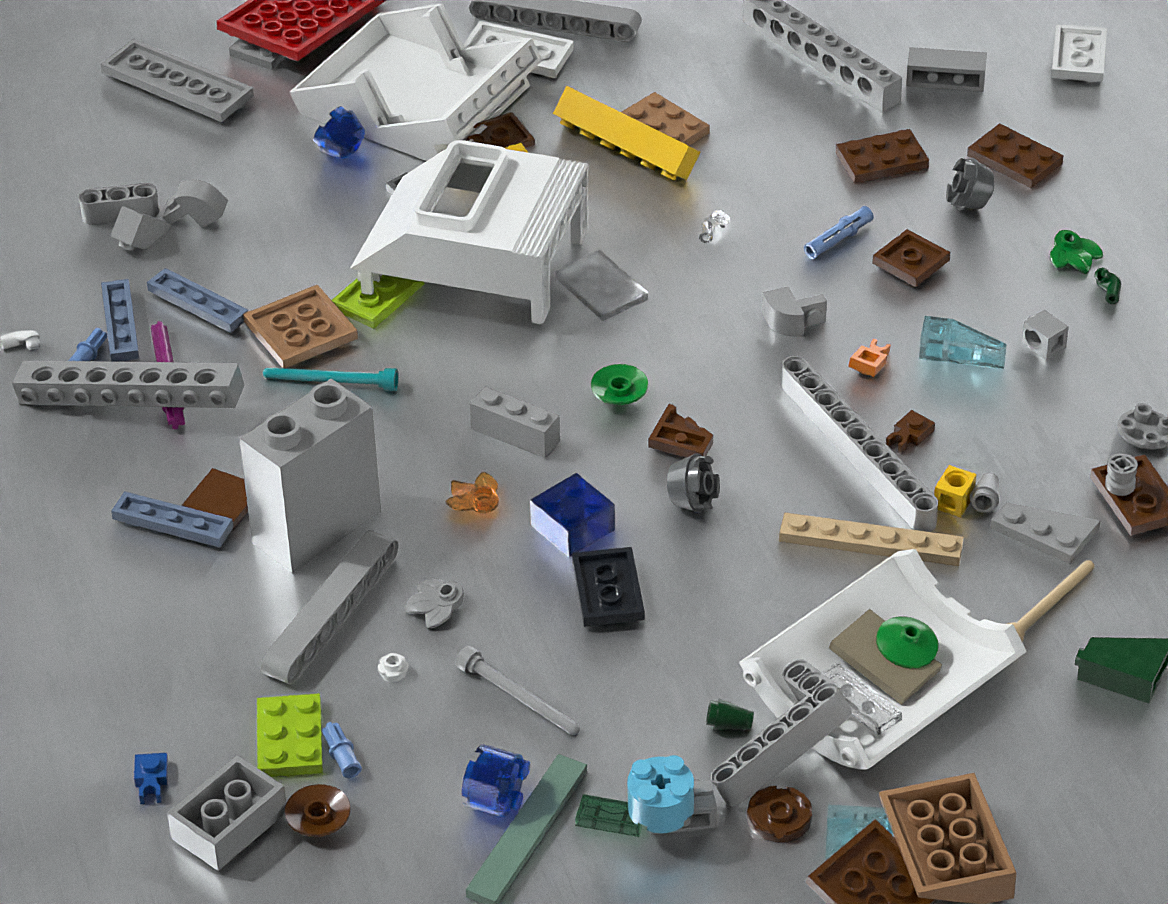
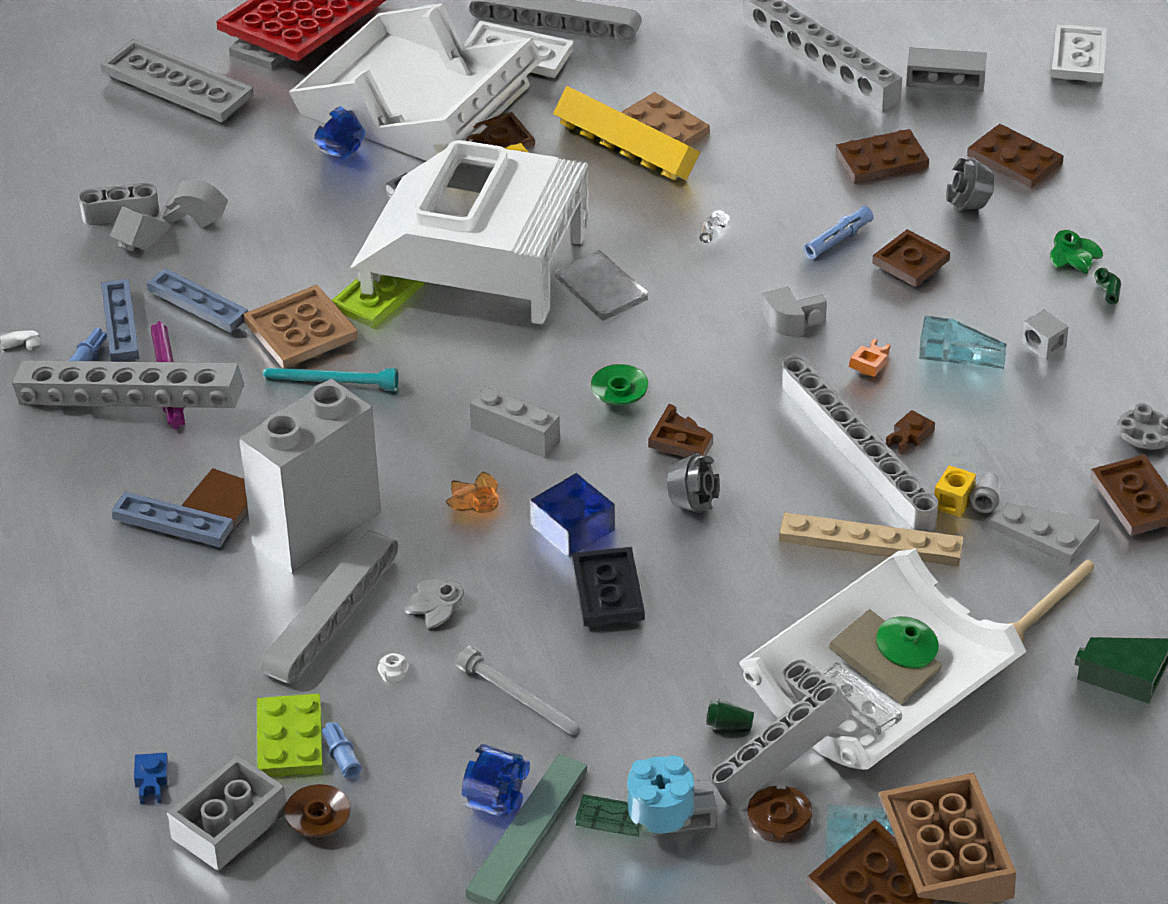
light grey wheel [1105,453,1138,496] -> none

